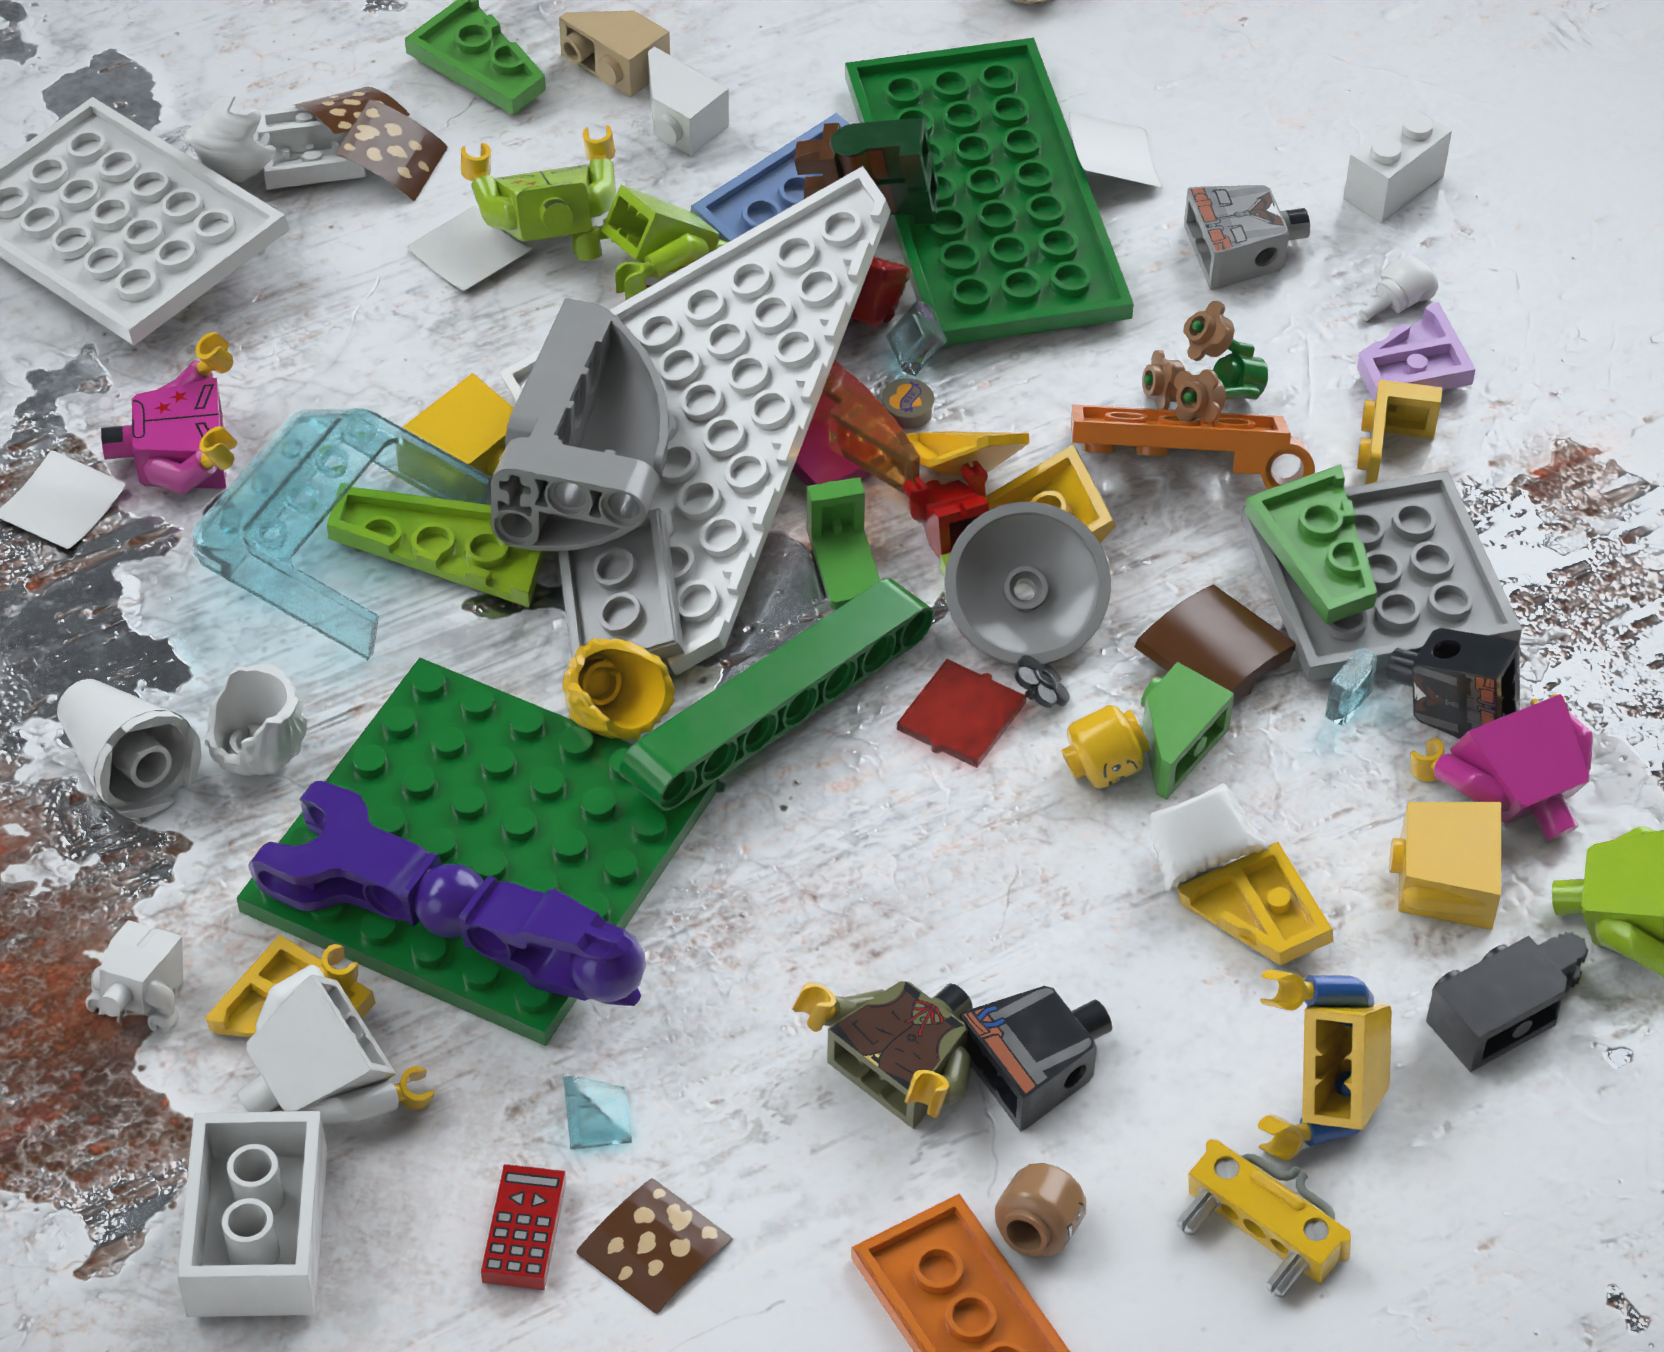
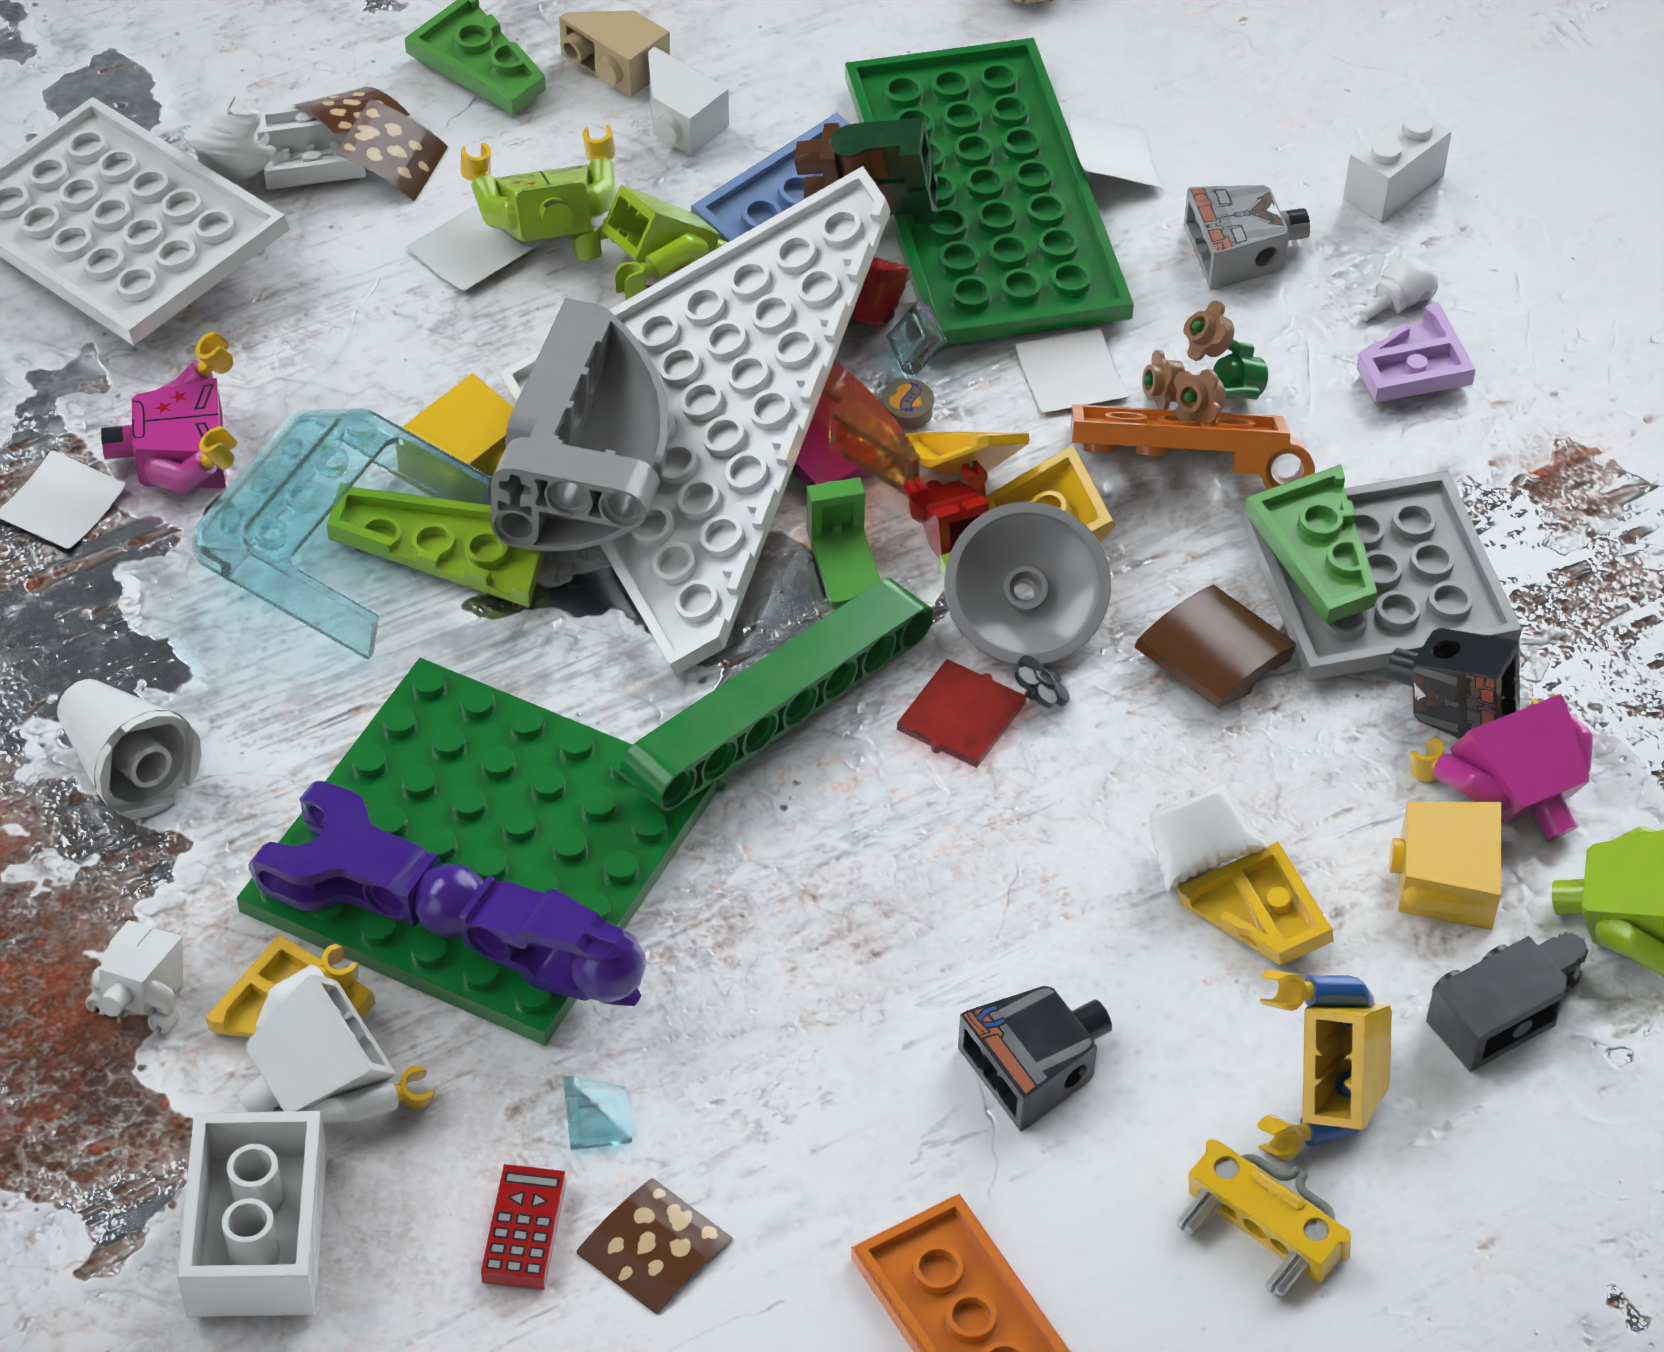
white hair [205,663,307,776] -> none
light grey tile [558,508,685,660] -> none
yellow hair [562,638,675,740] -> none
torso [791,981,973,1129] -> none
medium nougat head [995,1163,1086,1257] -> none
yellow head [1061,705,1150,789] -> none
bright green slope [1141,662,1234,800] -> none
clear light blue tile [1325,646,1377,726] -> none
yellow bracket [1357,380,1442,484] -> none
none -> white sticker [1016,328,1129,413]

